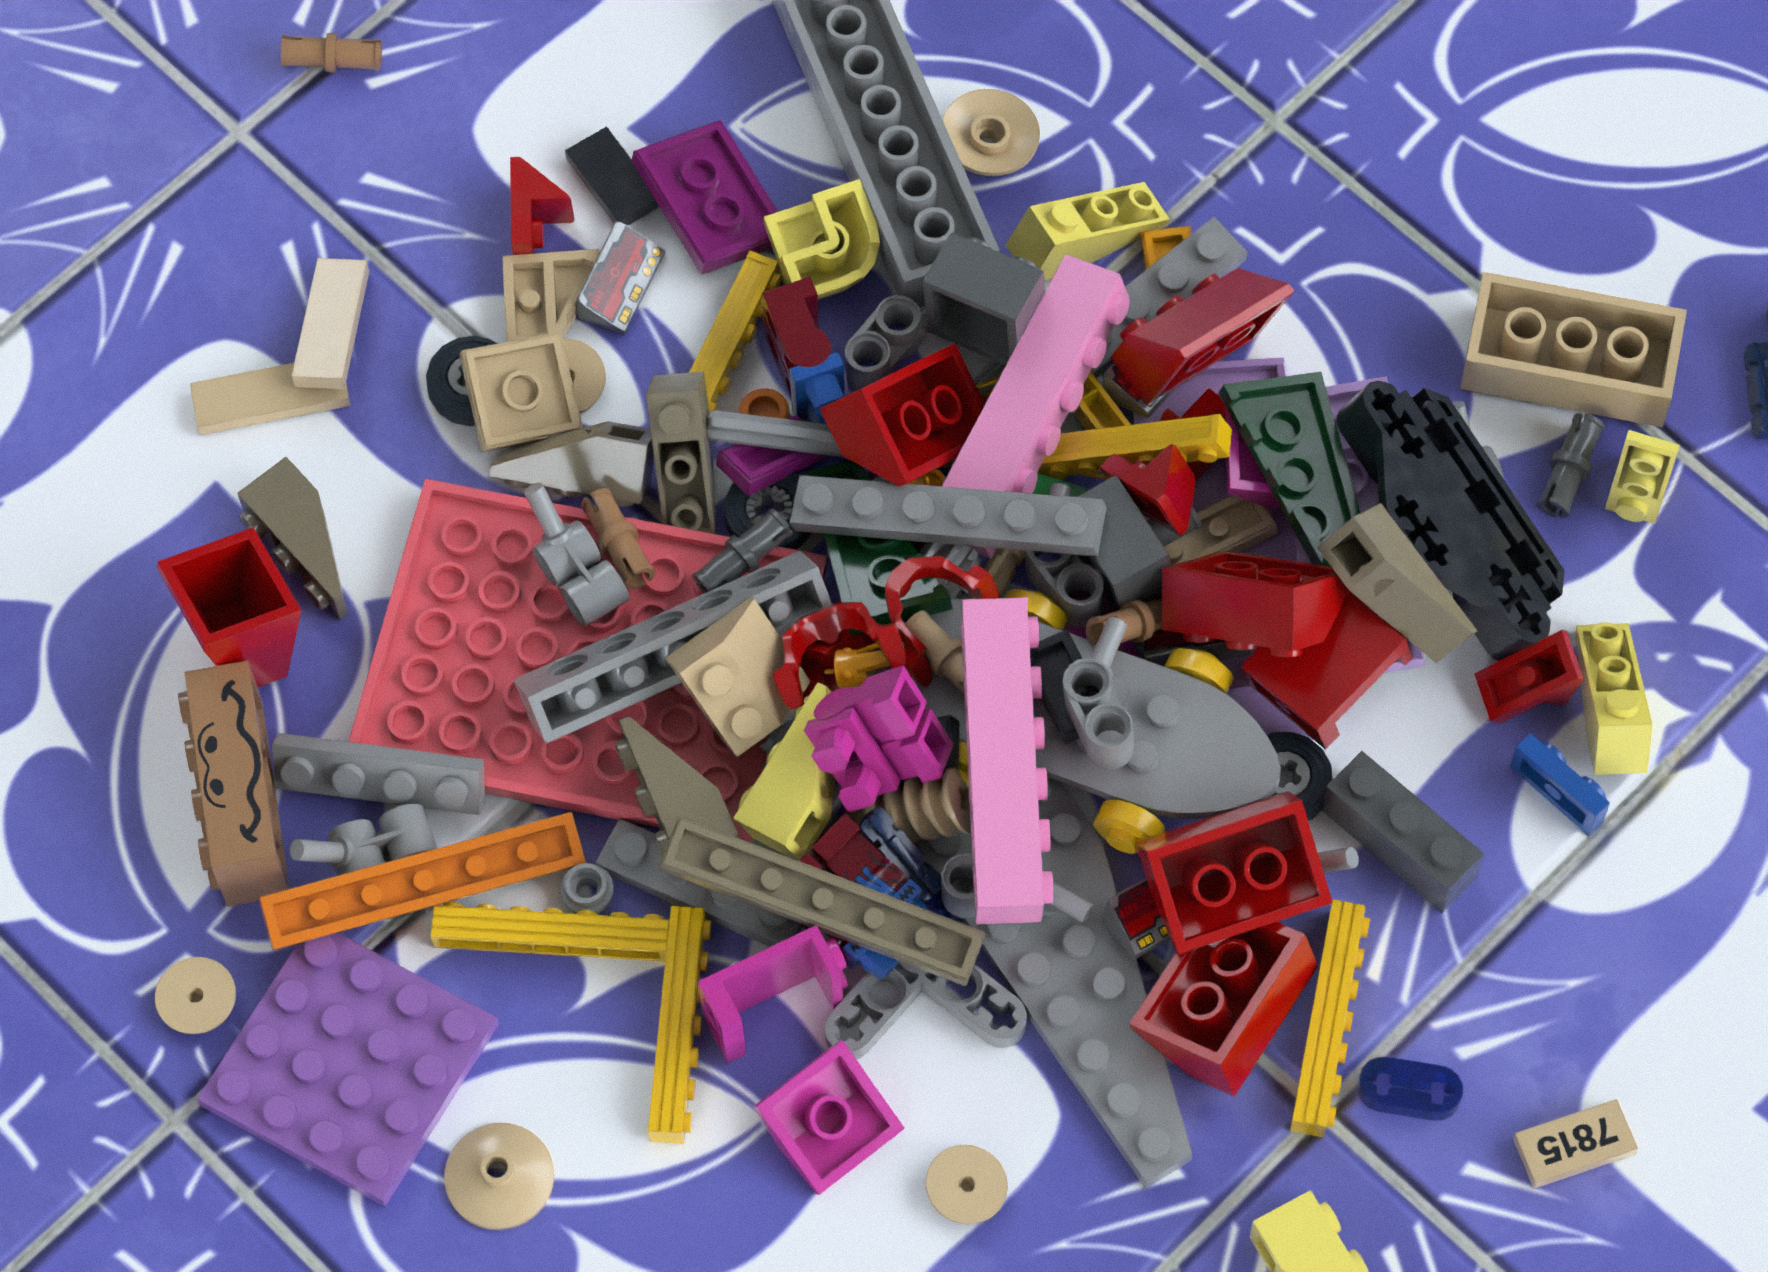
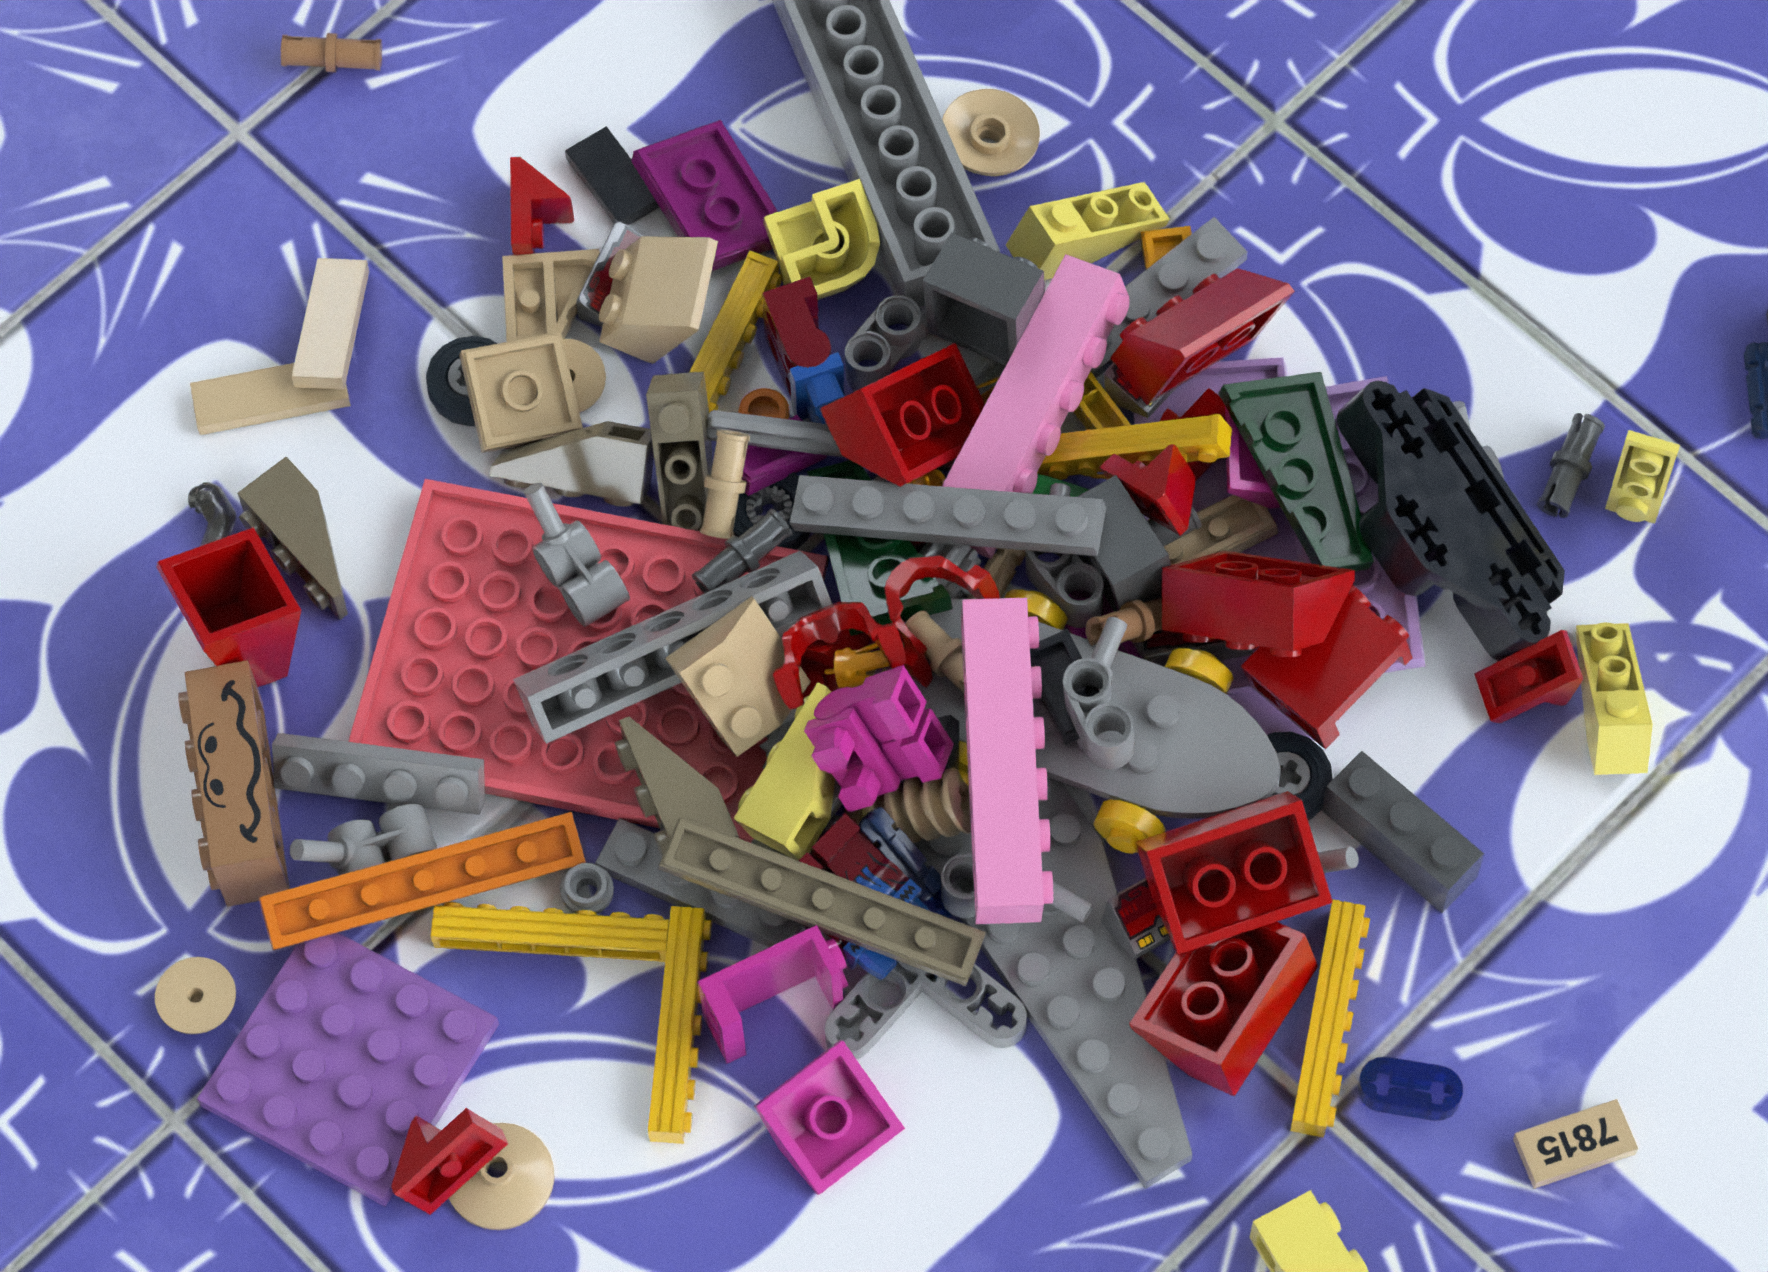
medium nougat pin [581,488,655,590] -> none
tan piece [925,1145,1008,1225] -> none
dark tan slope [1317,503,1477,663] -> none
tan brick [1460,272,1687,427] -> none
blue plate [1510,733,1610,836] -> none
none -> clear smoke arm [187,482,237,546]
none -> red slope [391,1108,508,1215]
none -> tan slope [599,236,718,364]
none -> tan pin [700,430,750,539]

